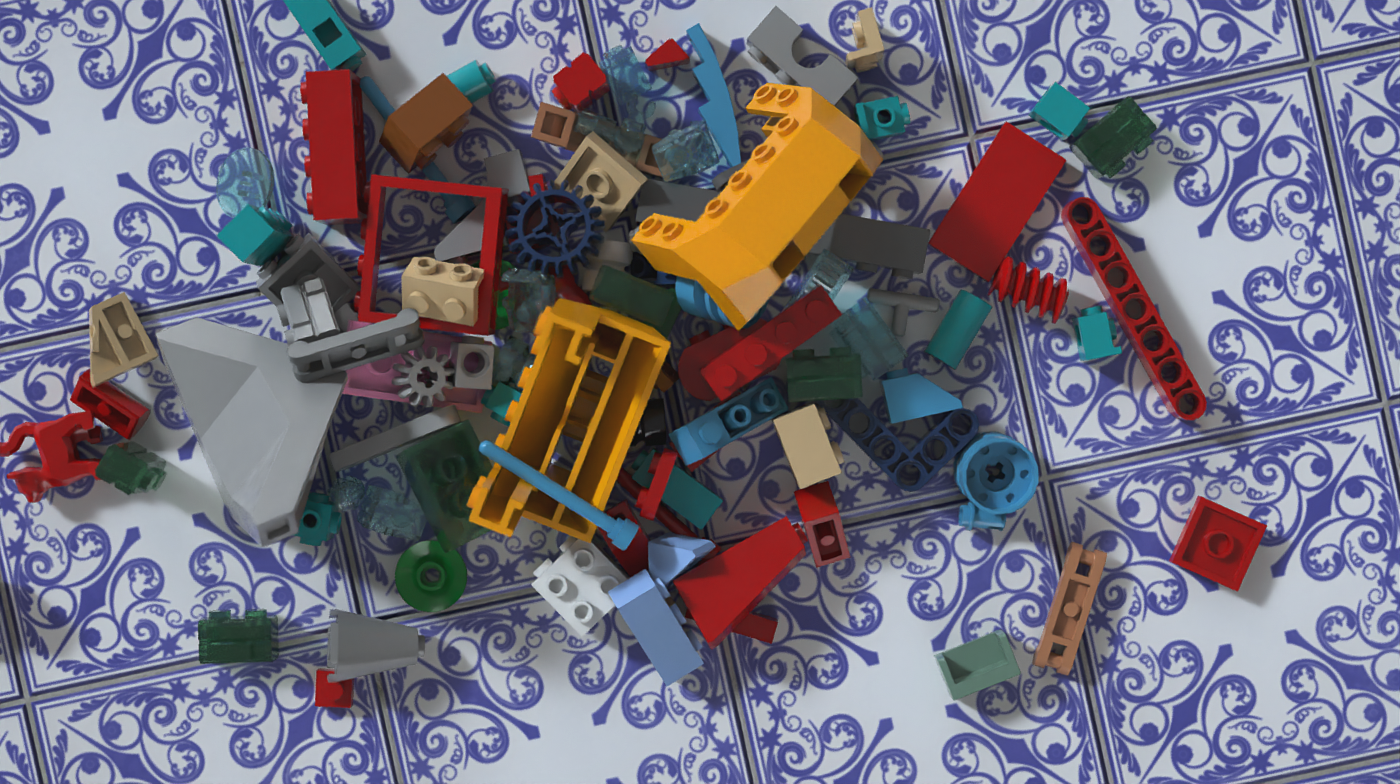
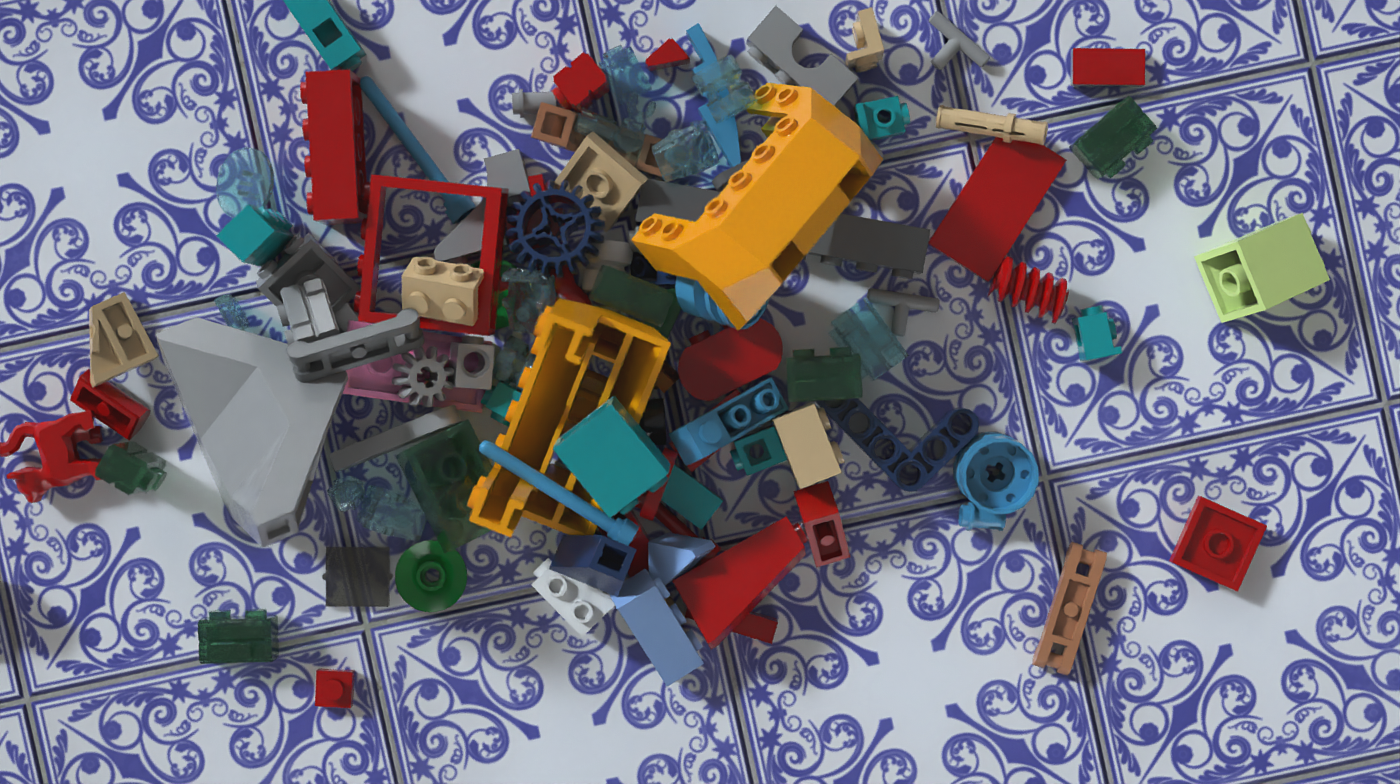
teal brick [291,492,342,546] -> none
light grey cone [327,609,425,682] -> none
dark orange brick [379,73,473,174] -> none
teal brick [447,59,496,103] -> none
red arch [699,284,842,401] -> none
clear light blue slope [783,248,855,310] -> none
dark azure slope [879,368,963,424] -> none
teal brick [924,289,992,370] -> none
sand green panel [934,629,1021,701] -> none
teal brick [1028,82,1090,141] -> none
red beam [1061,197,1207,420] -> none
none -> clear light blue tile [214,294,250,330]
none -> clear smoke piece [322,547,393,607]
none -> light grey pin [512,89,556,118]
none -> dark blue slope [549,535,637,597]
none -> teal brick [553,395,670,518]
none -> clear light blue wheel [691,54,758,124]
none -> teal brick [730,425,788,476]
none -> light grey piece [929,11,990,70]
none -> tan pin [936,105,1048,145]
none -> red tile [1070,48,1145,87]
none -> yellowish green slope [1194,213,1330,323]

